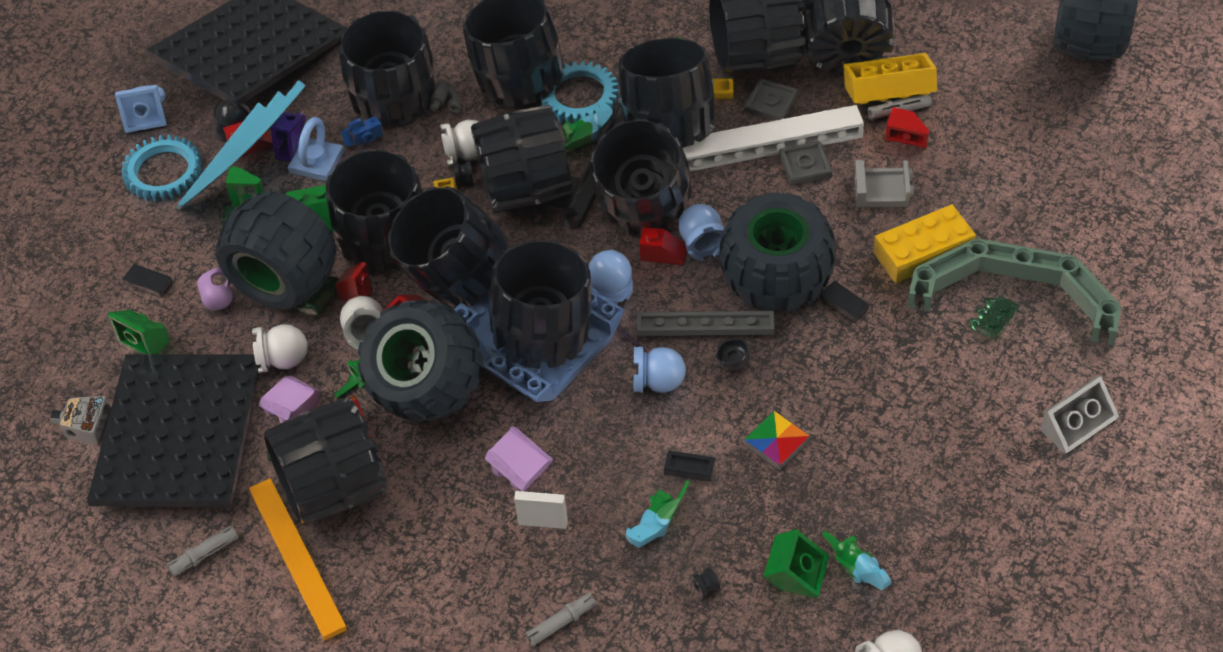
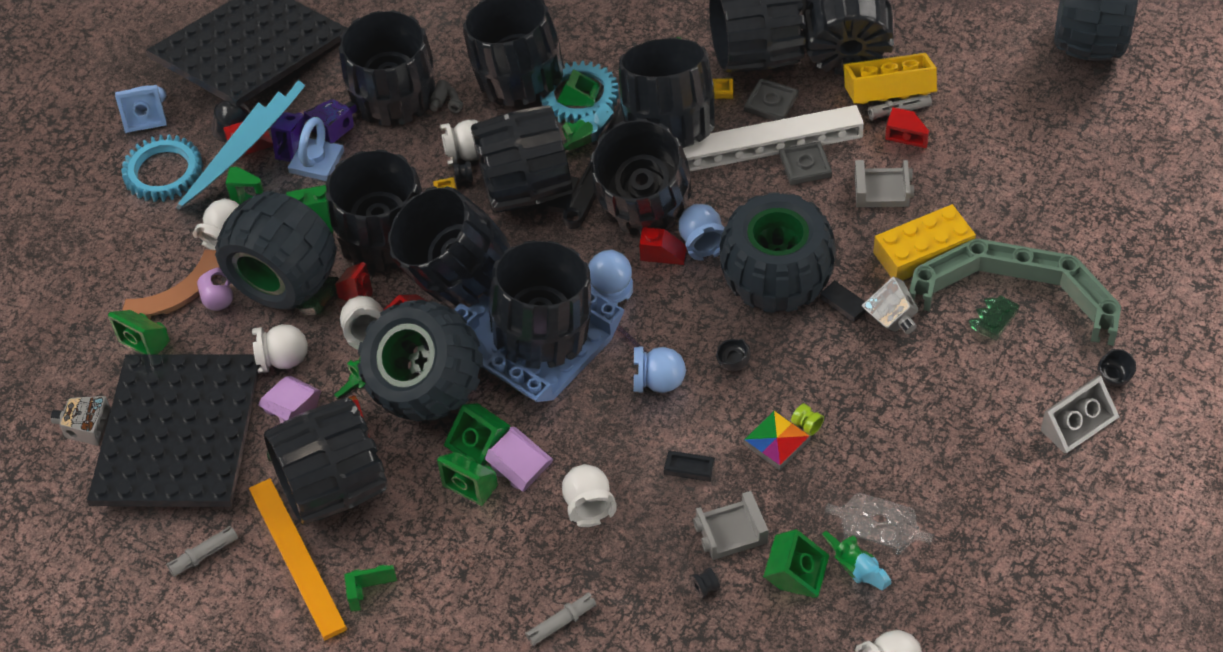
black tile [122,264,173,297] -> none
blue piece [340,116,383,147] -> none
white tile [514,491,568,529] -> none
animal [626,480,690,548] -> none
dark grey plate [637,311,774,336] -> none
none -> nougat tile [122,250,220,319]
none -> white tile [192,199,239,250]
none -> dark purple torso [303,99,357,144]
none -> green bracket [344,565,397,612]
none -> green slope [437,452,498,506]
none -> green slope [443,403,512,466]
none -> green tile [557,69,601,106]
none -> white tile [562,464,617,527]
none -> light grey panel [693,491,769,560]
none -> lime wheel [791,403,824,436]
none -> clear plate [825,492,934,555]
none -> torso [862,276,918,334]
none -> black hair [1097,349,1136,387]

